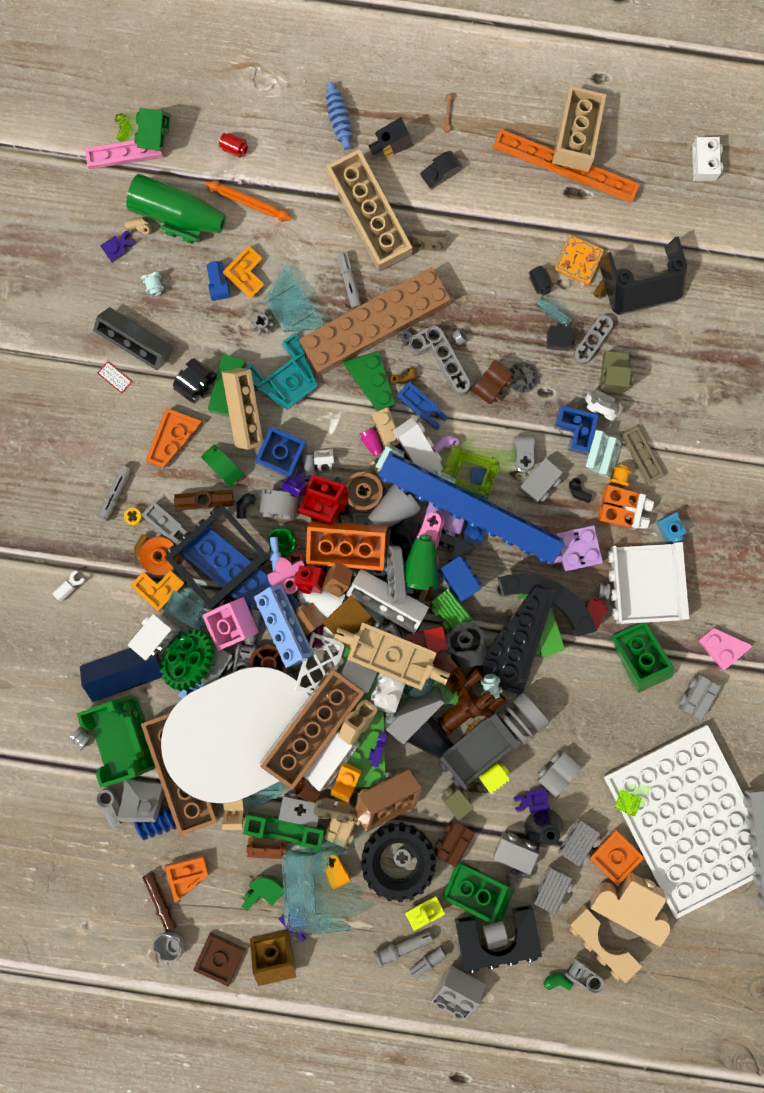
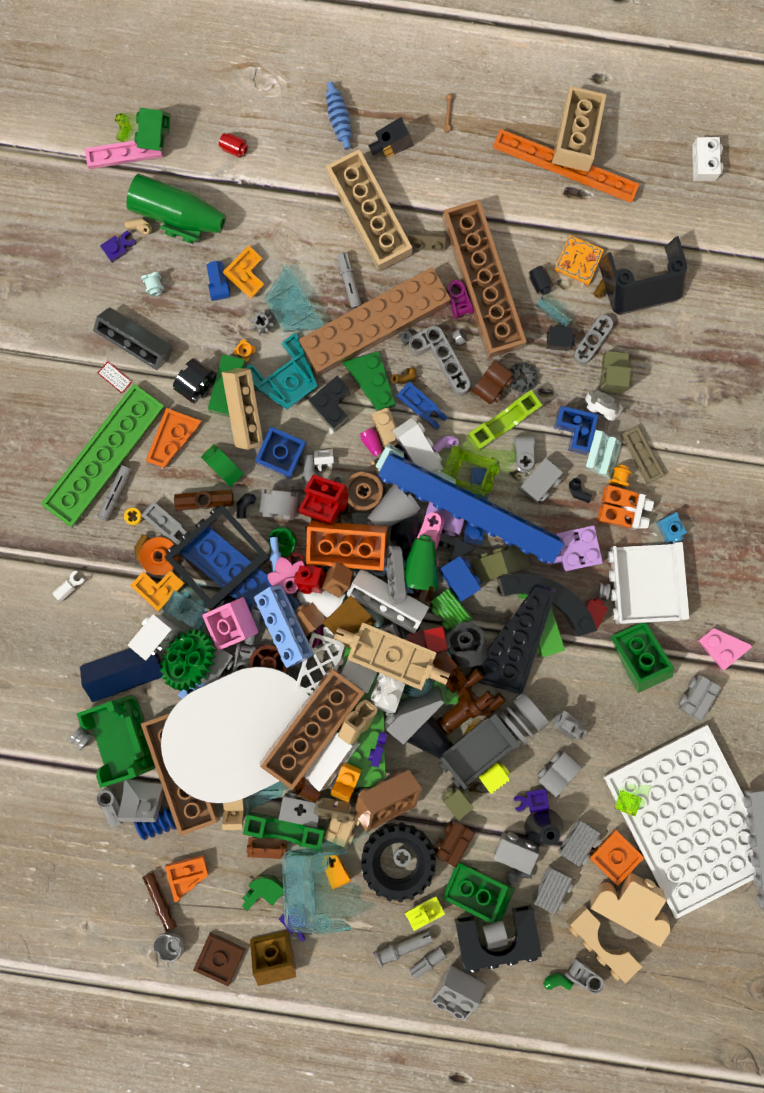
orange wheel [205,181,292,222] -> none
dark purple plate [281,470,311,497] -> none
black brick [420,151,463,190] -> none
light aqua brick [481,674,503,699] -> none
none -> bright green plate [41,384,165,528]
none -> light orange plate [234,339,256,362]
none -> black brick [308,375,350,432]
none -> medium nougat brick [442,199,526,359]
none -> magenta piece [447,280,474,320]
none -> lime arch [467,390,542,452]
none -> olive brick [472,544,531,583]
none -> light grey hips [553,710,587,741]

